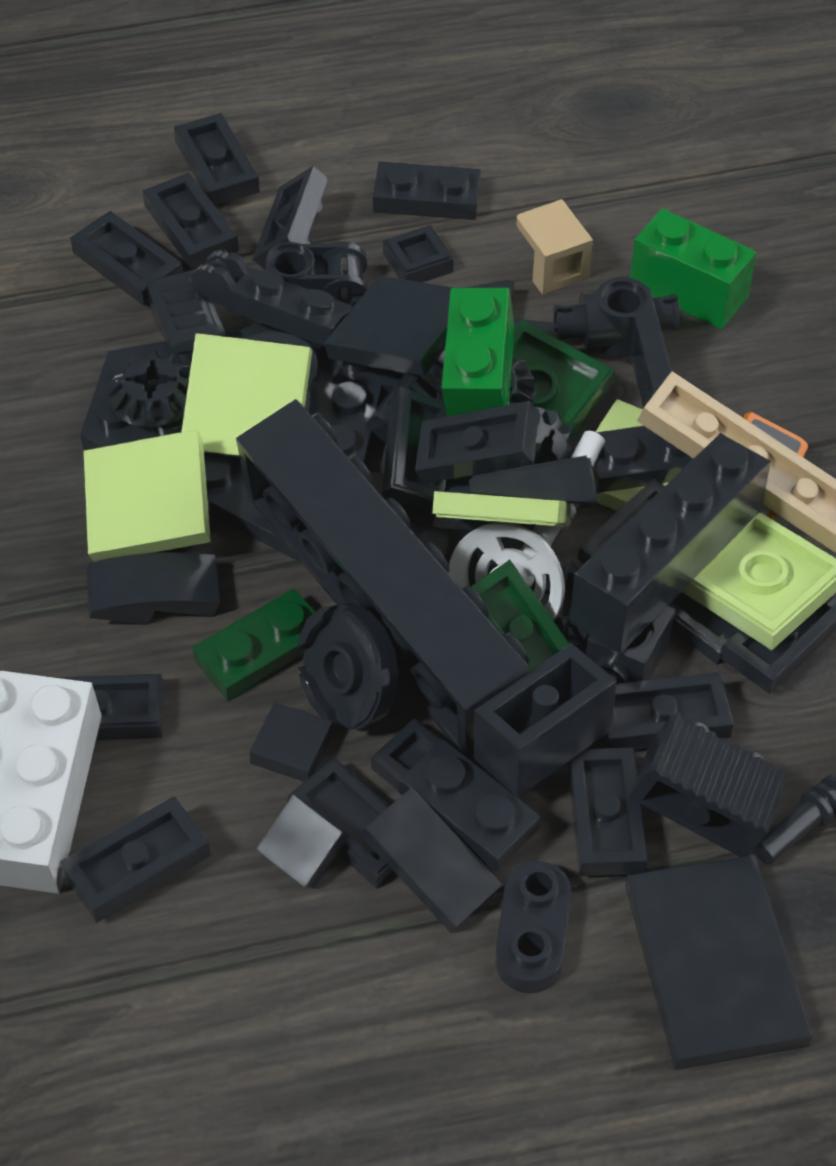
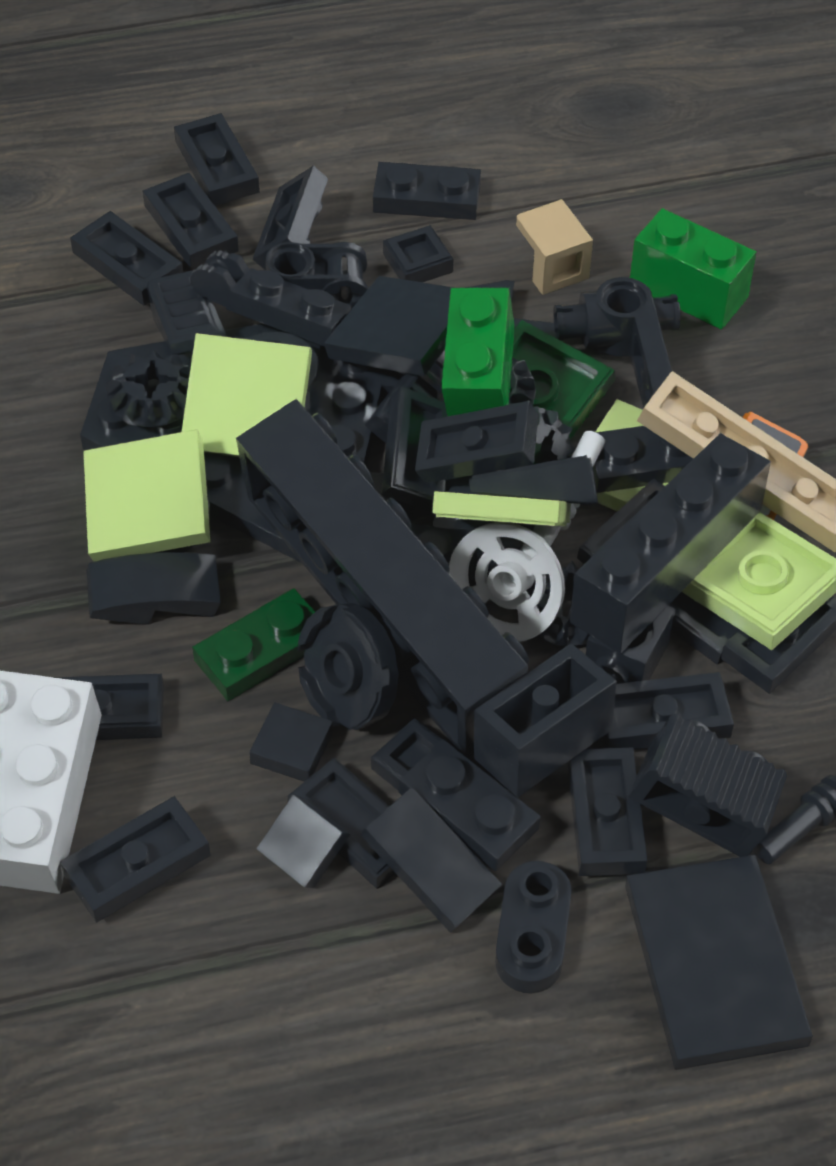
dark green plate [471,559,569,673] -> none

